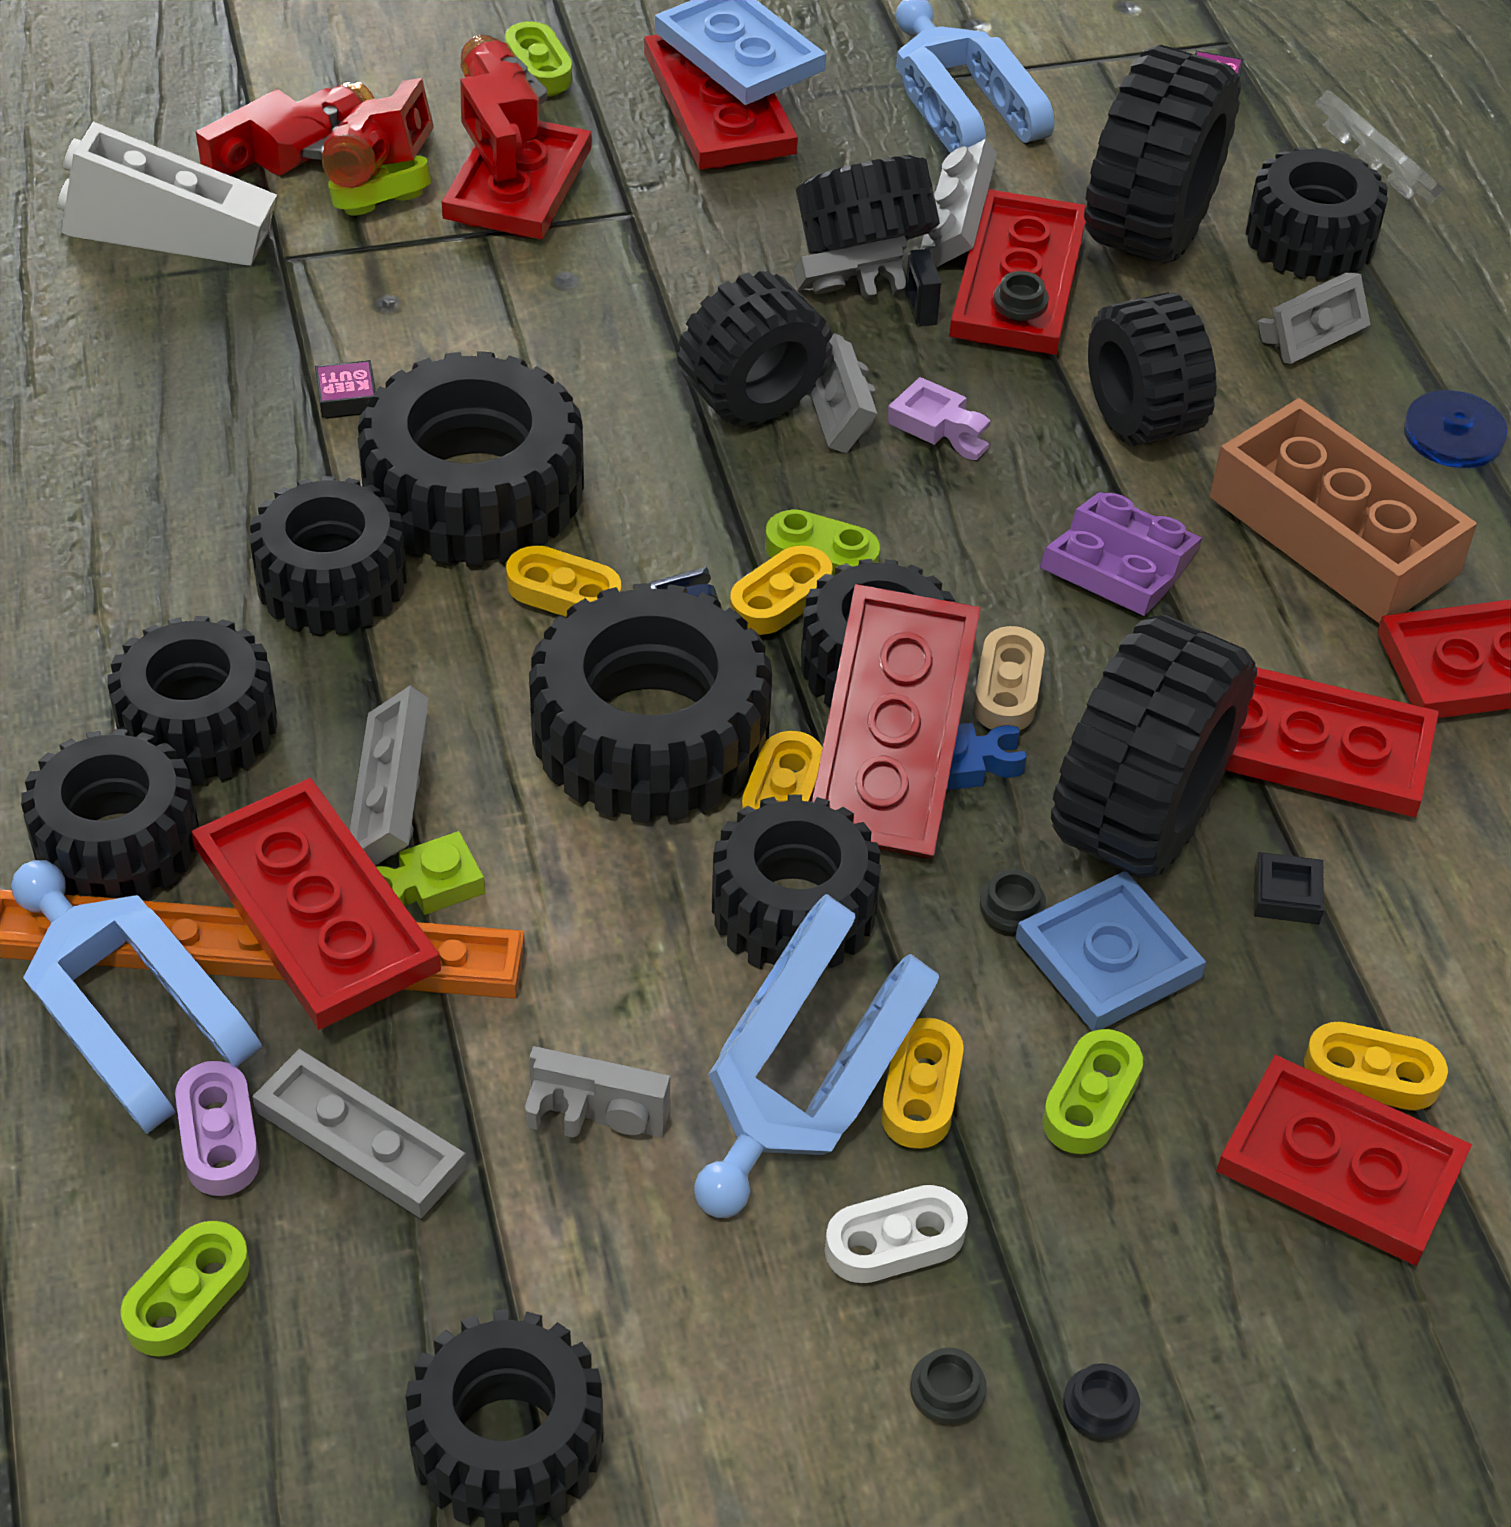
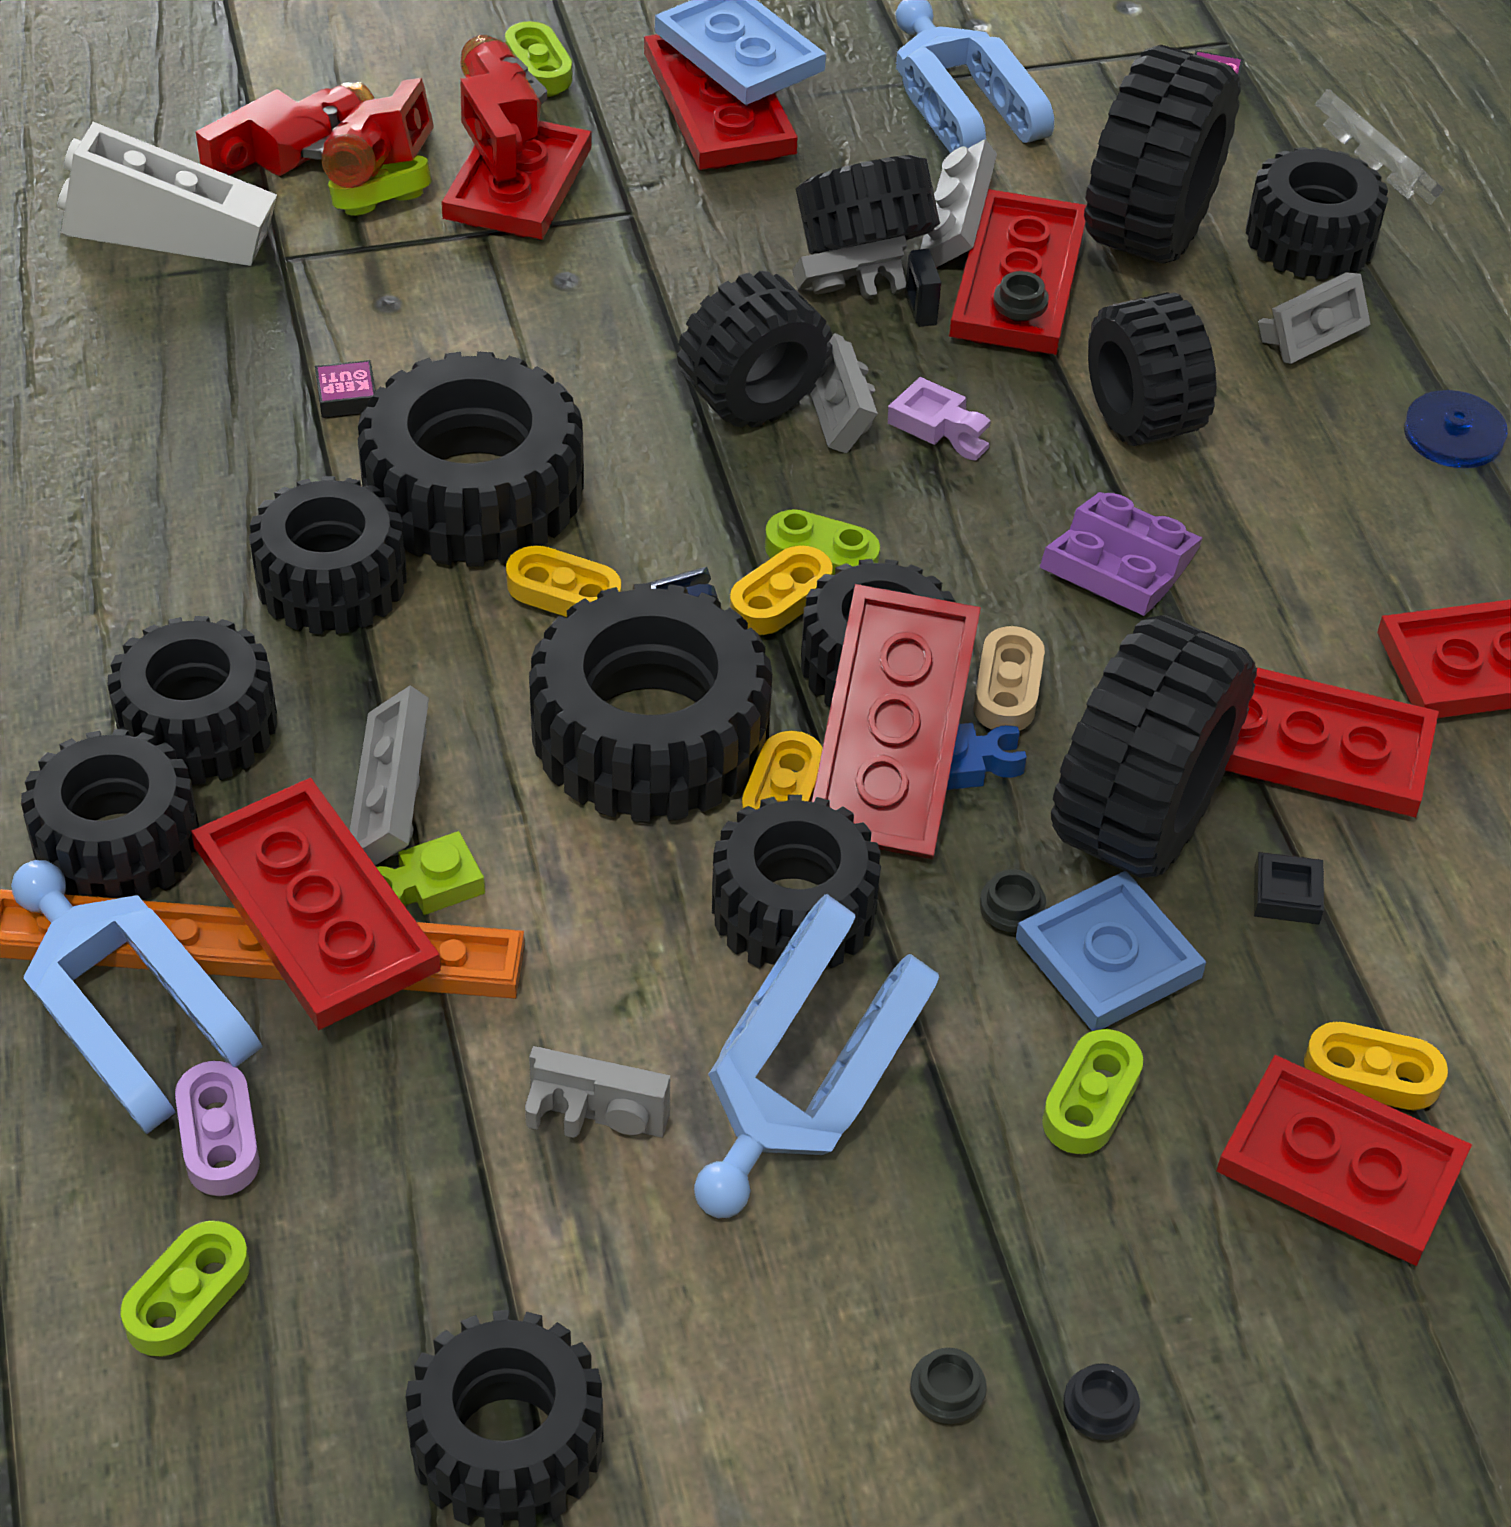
light grey plate [252,1049,466,1219] -> none
white plate [825,1185,968,1283] -> none
yellow plate [881,1018,964,1149] -> none
nougat brick [1210,398,1477,624] -> none

